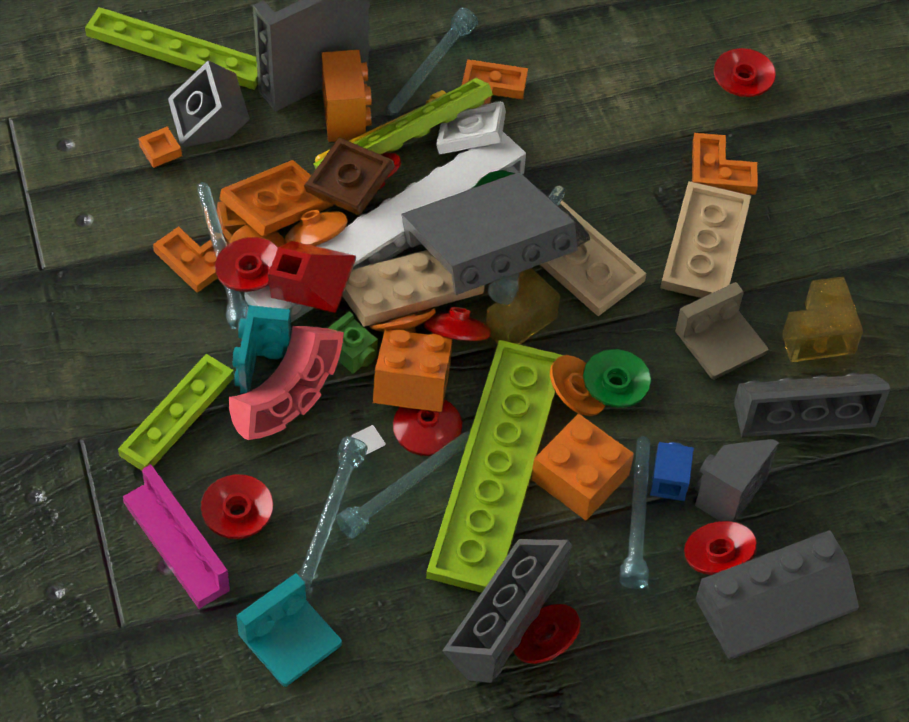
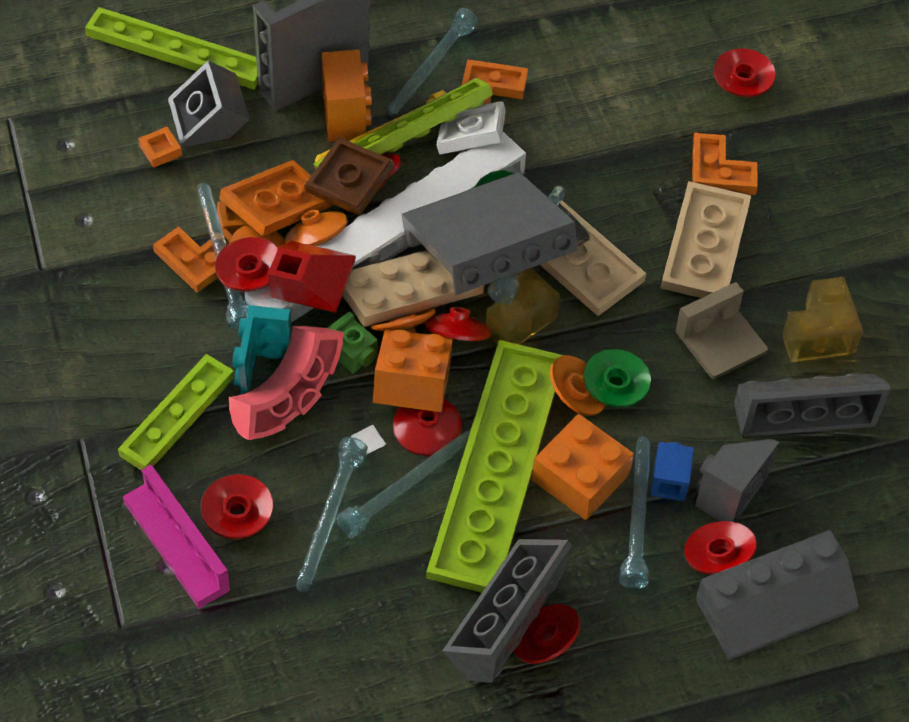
teal bracket [236,573,342,687] -> none

